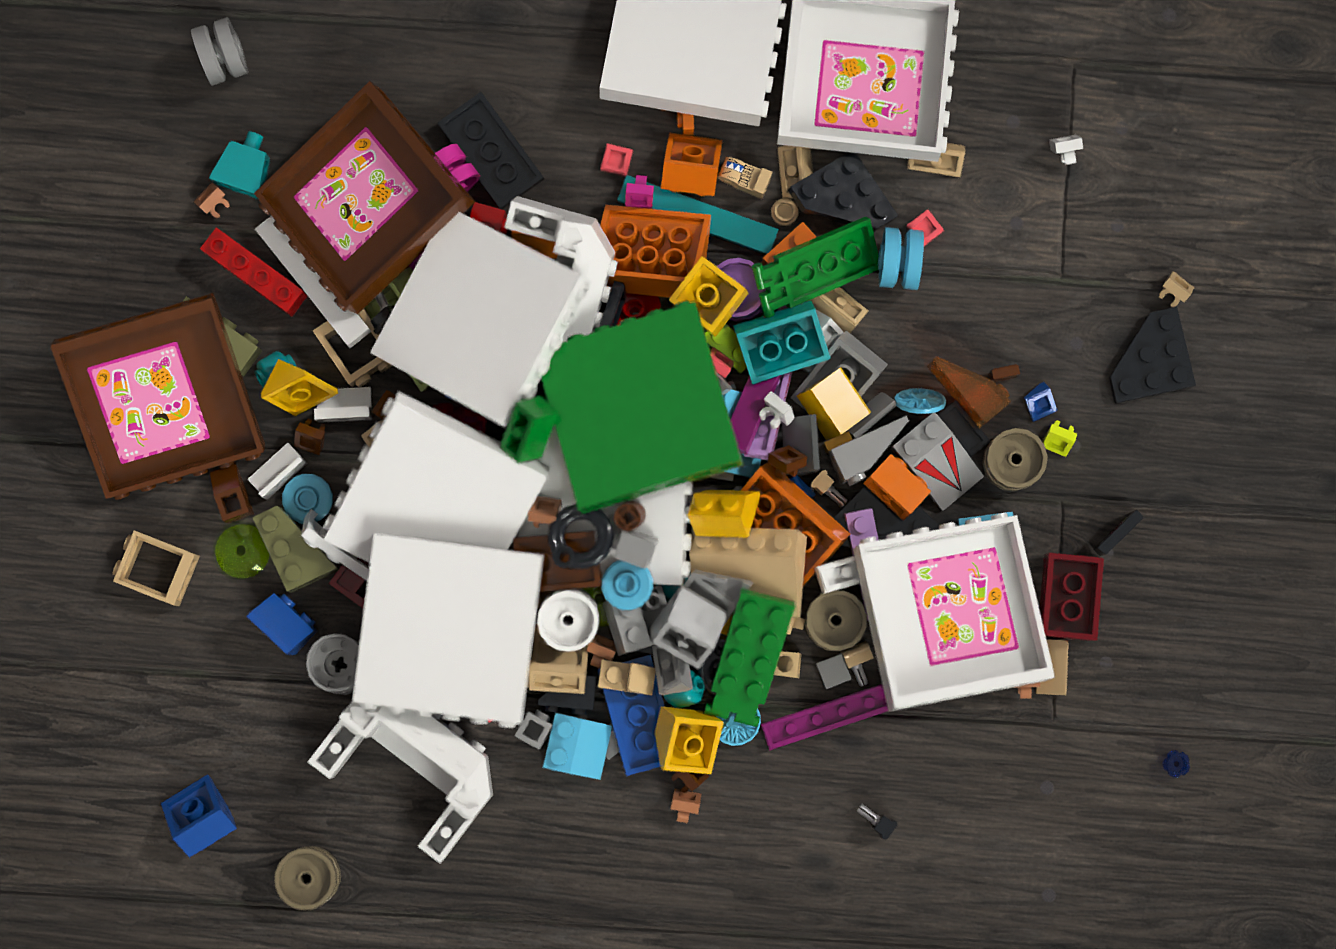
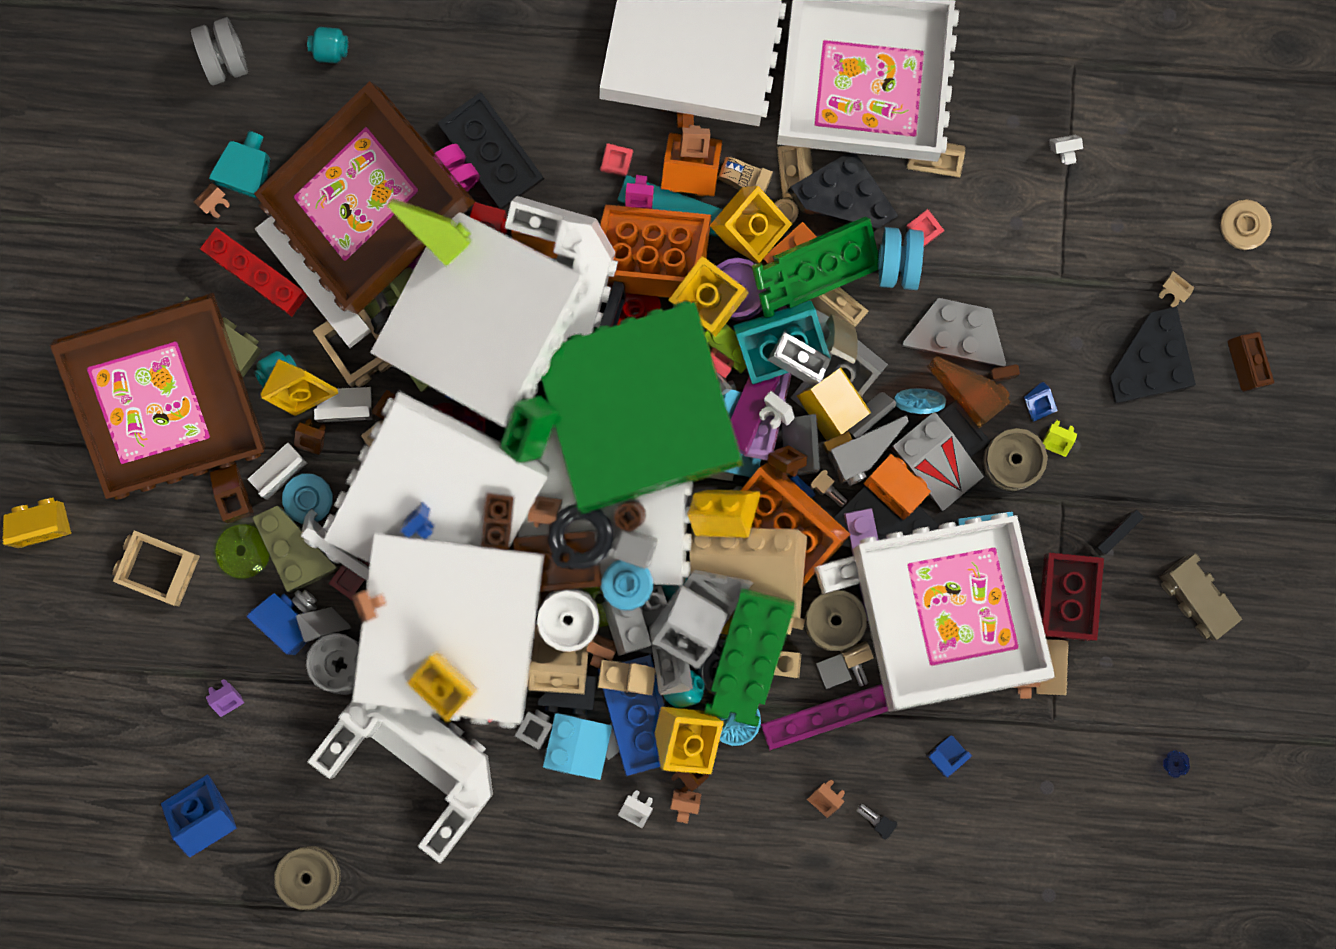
none -> yellow slope [3,498,71,548]
none -> medium lavender tile [206,679,244,717]
none -> light grey plate [292,590,317,613]
none -> light grey slope [296,607,351,642]
none -> teal head [307,27,348,63]
none -> nougat tile [352,591,386,623]
none -> lime slope [387,198,472,267]
none -> blue tile [401,502,435,540]
none -> yellow slope [407,652,478,722]
none -> reddish brown slope [481,493,515,550]
none -> white tile [618,790,653,828]
none -> nougat tile [680,125,710,158]
none -> yellow slope [709,186,792,263]
none -> light grey slope [768,332,831,386]
none -> nougat tile [807,780,845,818]
none -> dark tan slope [825,314,858,364]
none -> light grey wing [902,298,1006,367]
none -> blue panel [927,735,972,777]
none -> dark tan wedge [1159,553,1242,641]
none -> tan wheel [1220,200,1272,250]
none -> reddish brown slope [1228,332,1274,391]

